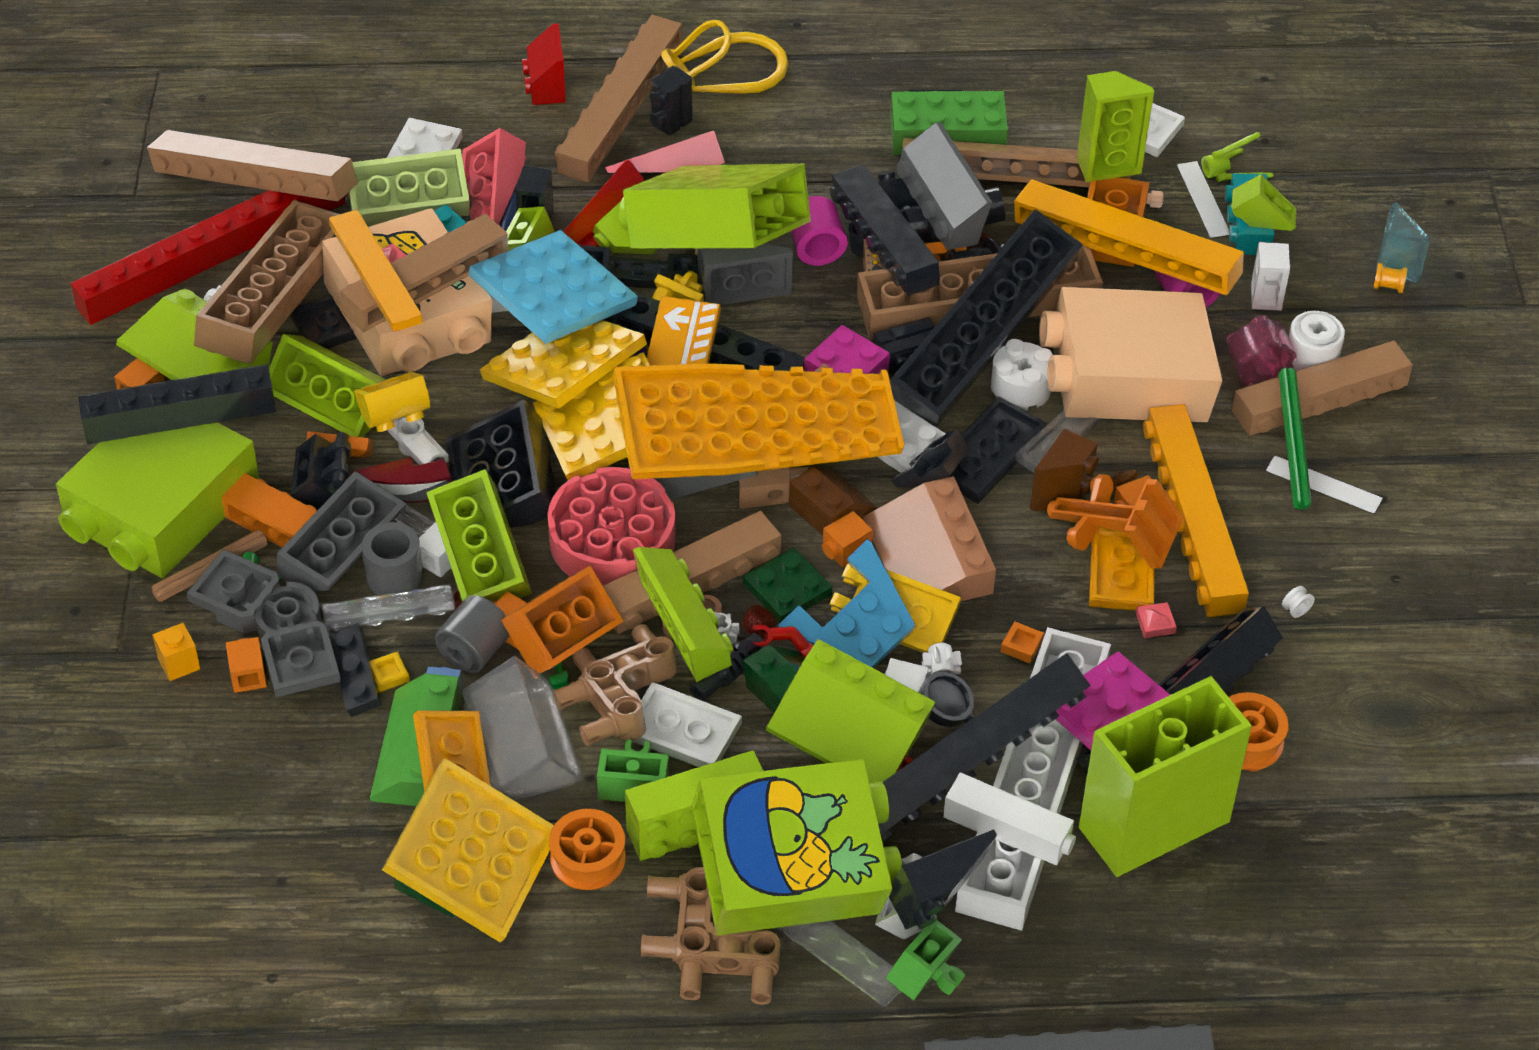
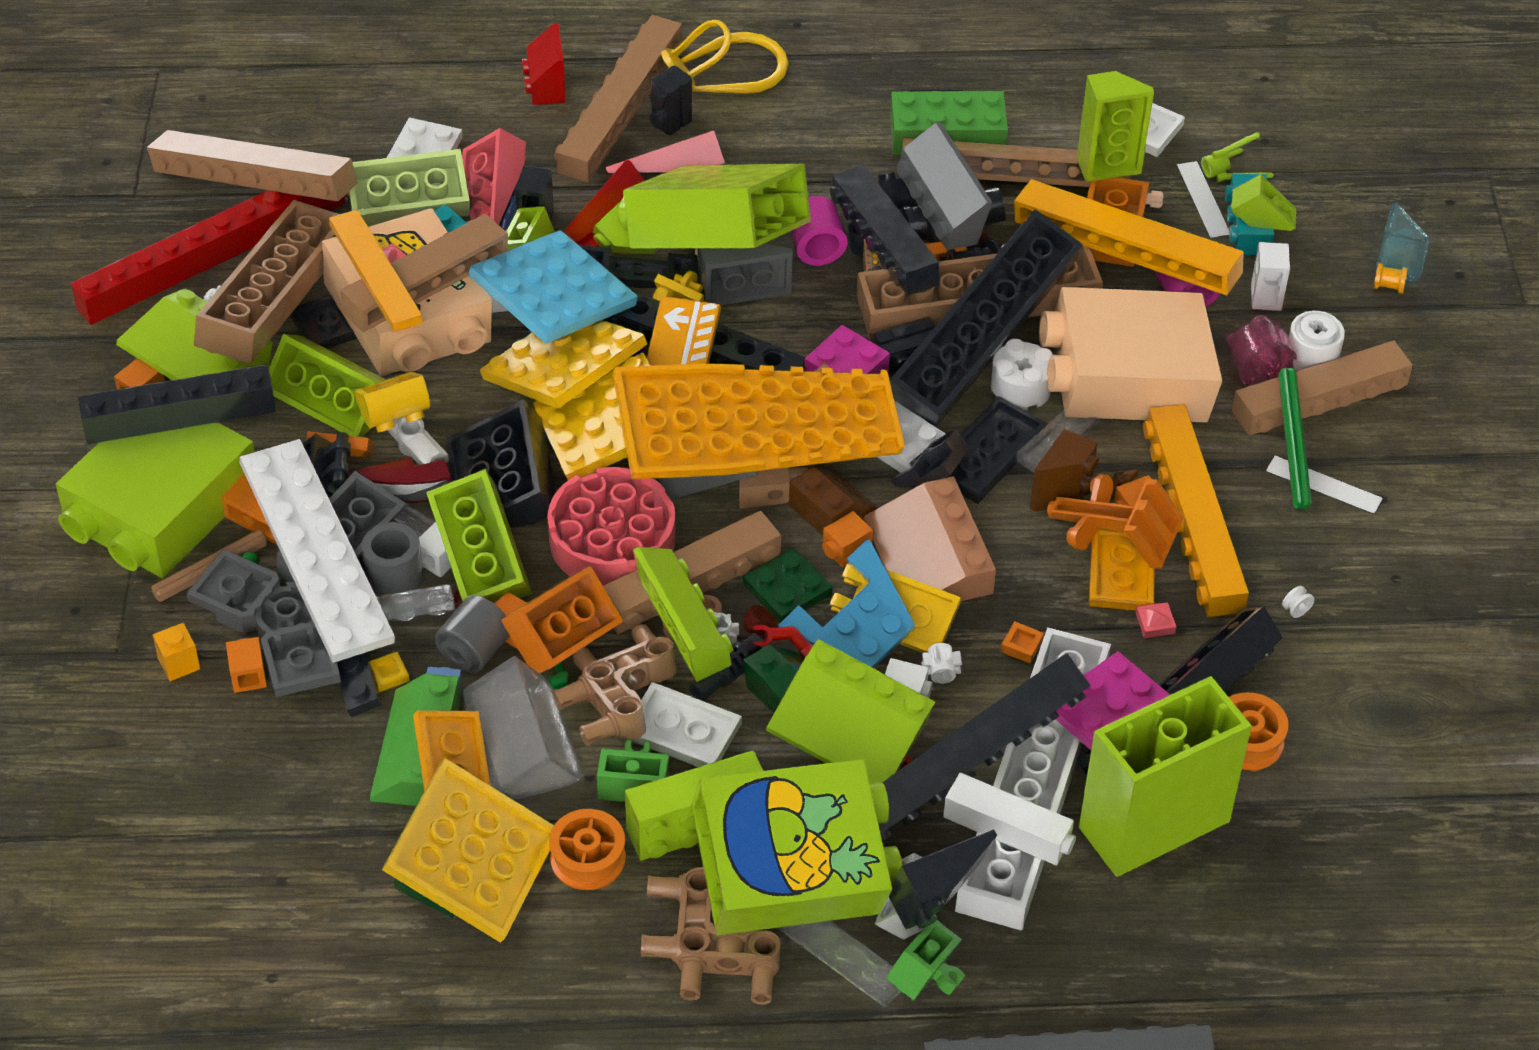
black piece [918,671,976,727] -> none
none -> white plate [240,439,395,663]

